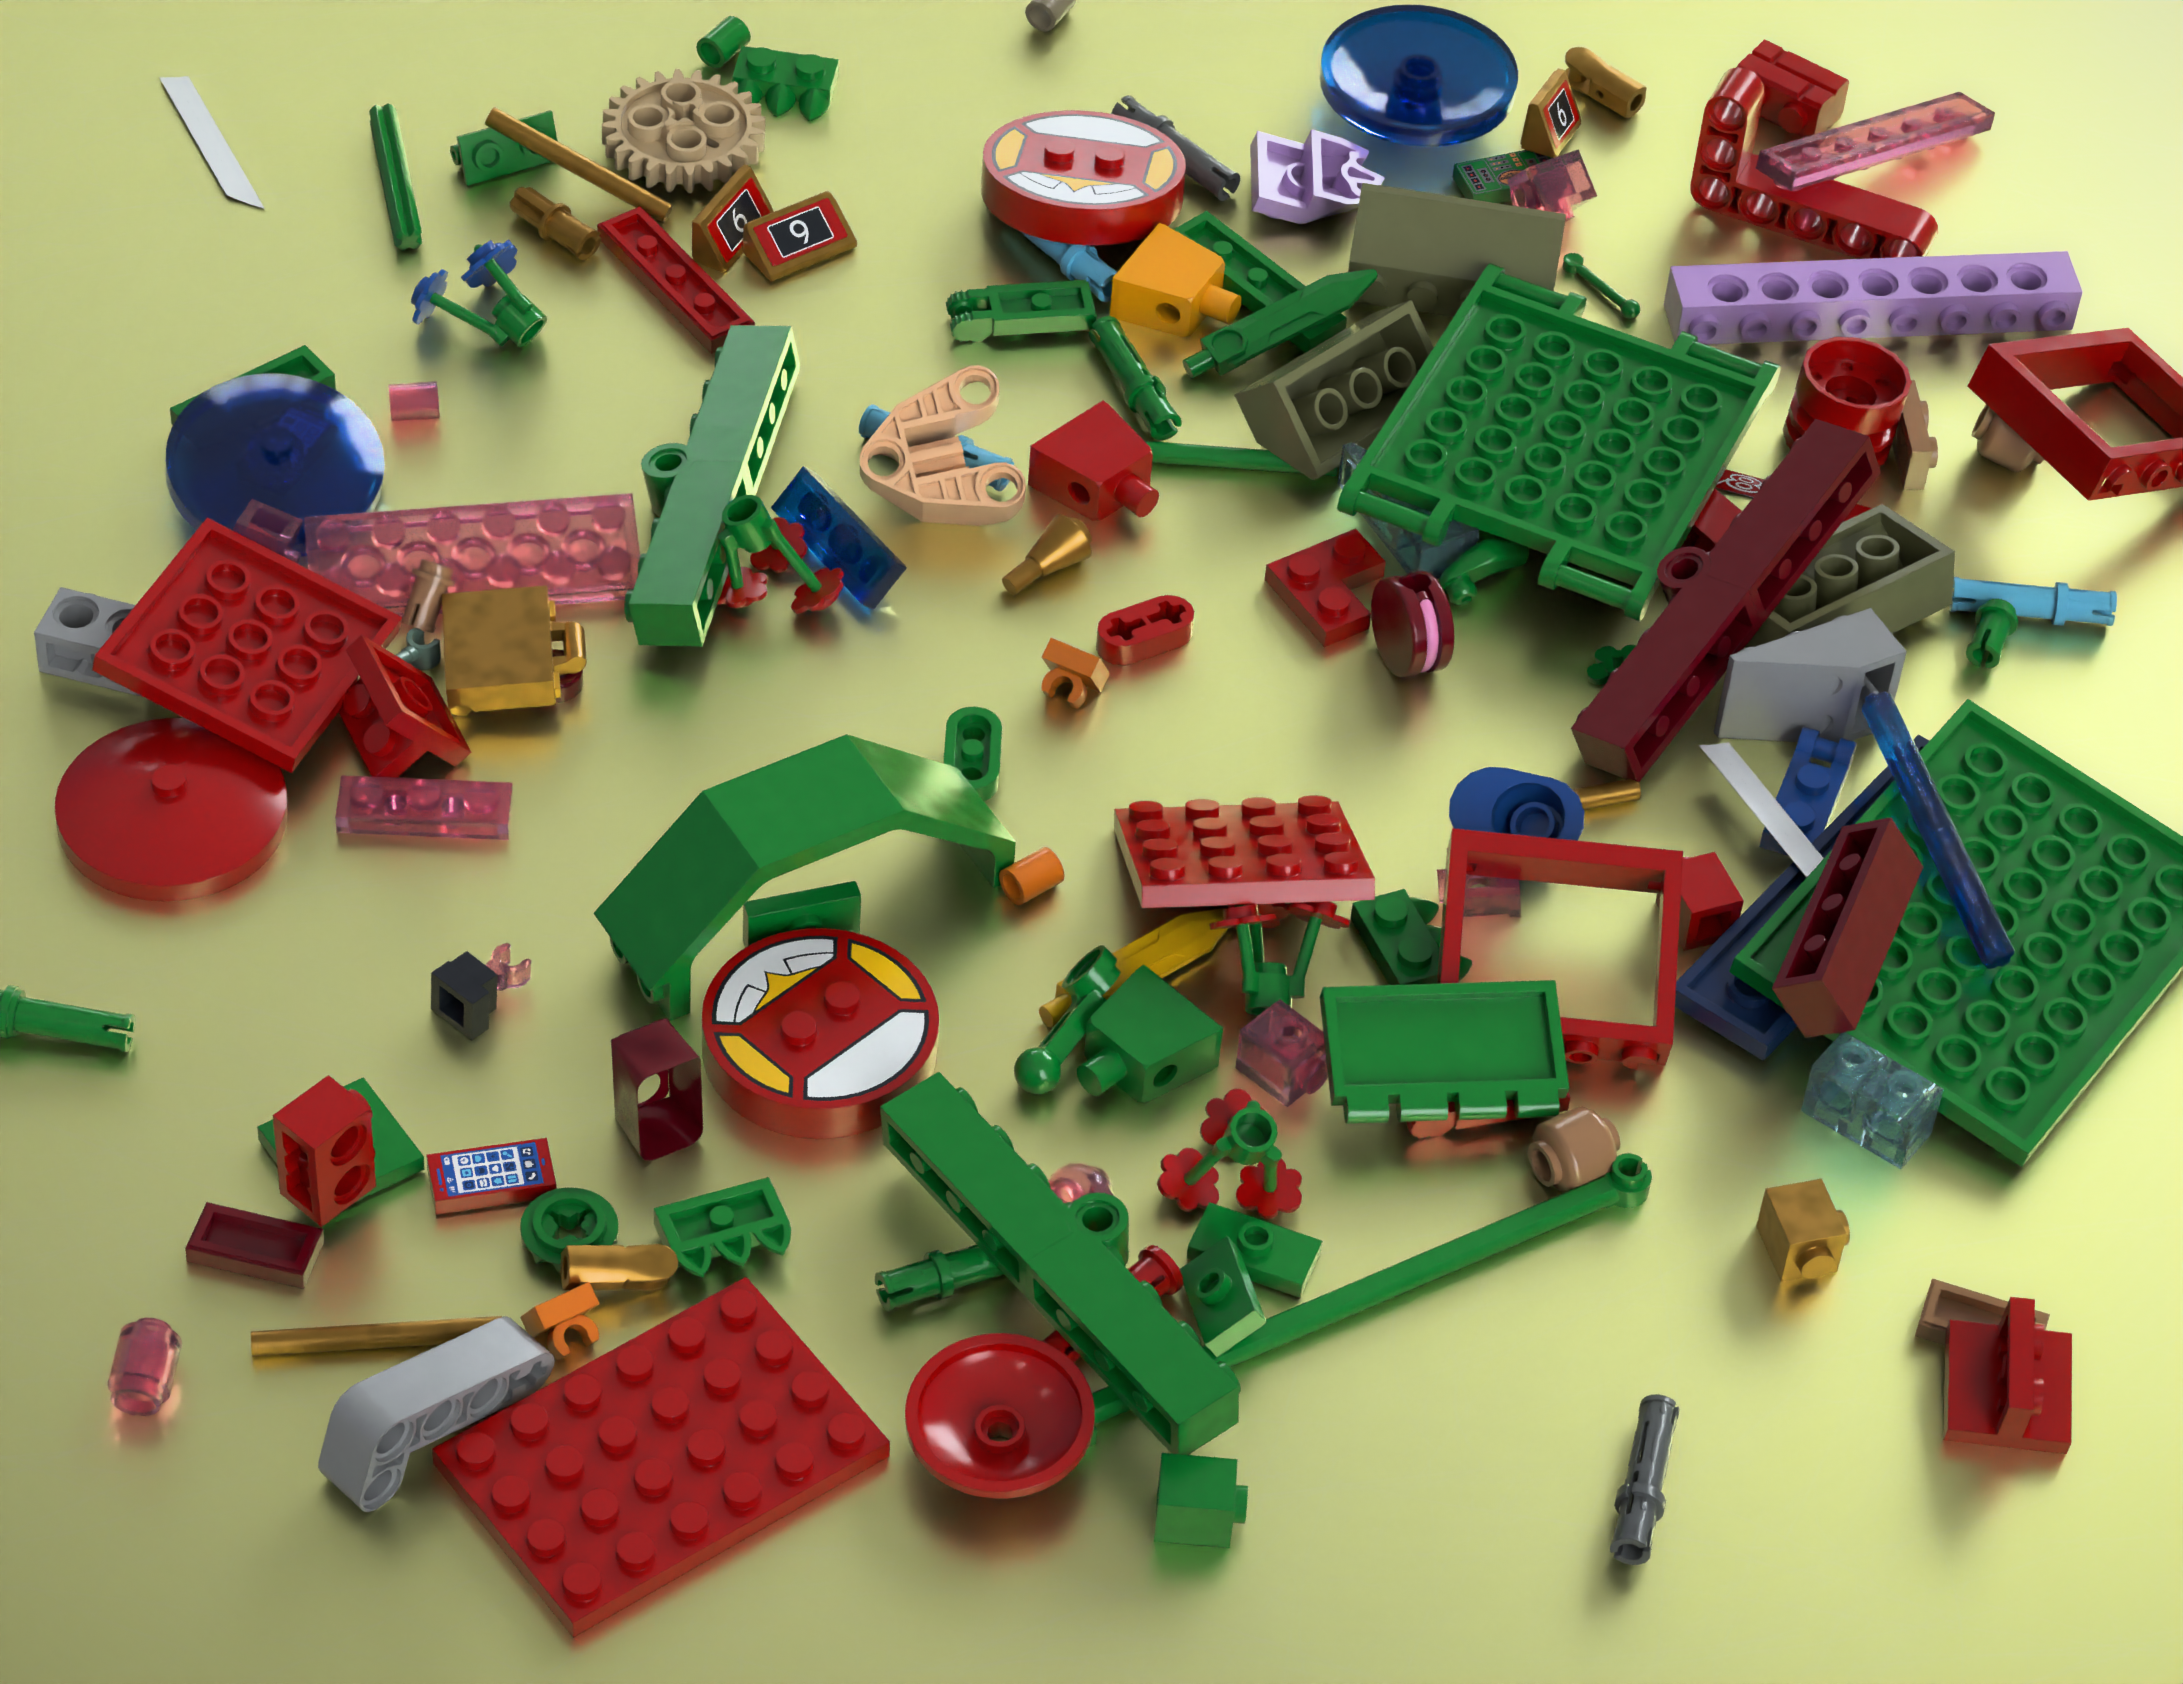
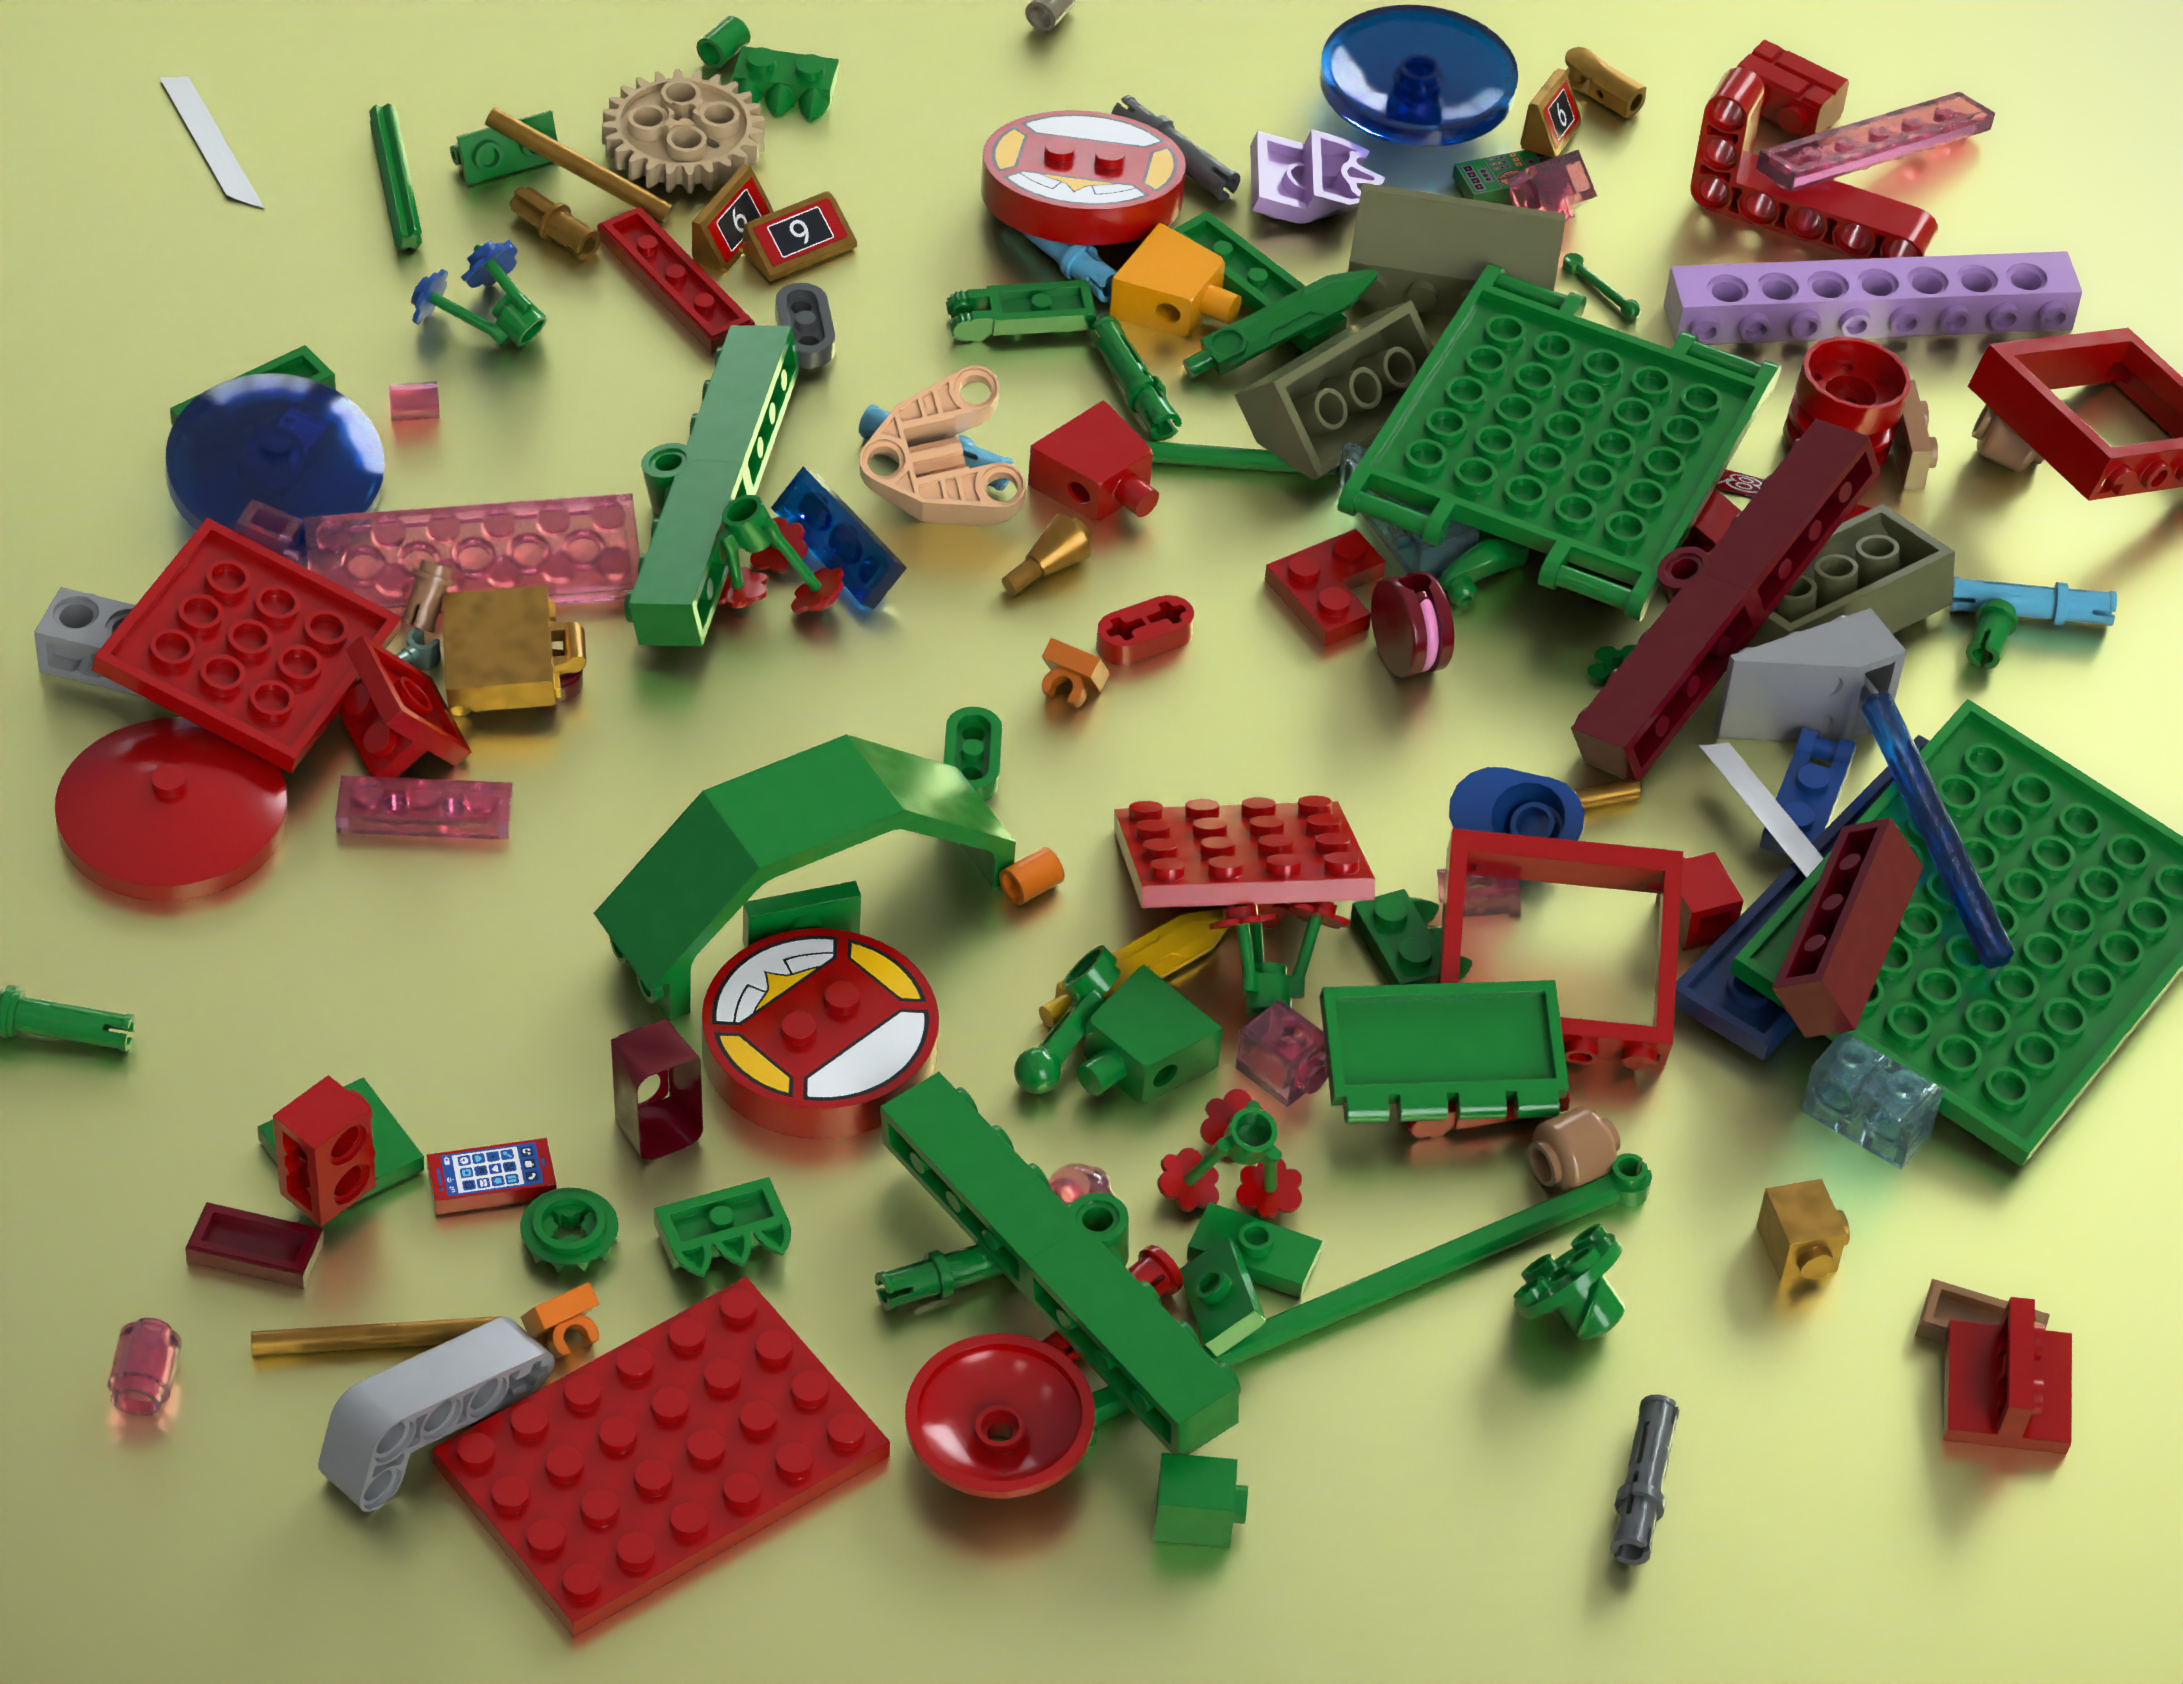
black piece [431,943,531,1040] -> none
pearl gold bar [561,1244,678,1291] -> none
none -> dark grey plate [775,283,835,369]
none -> green plate [1513,1224,1625,1341]

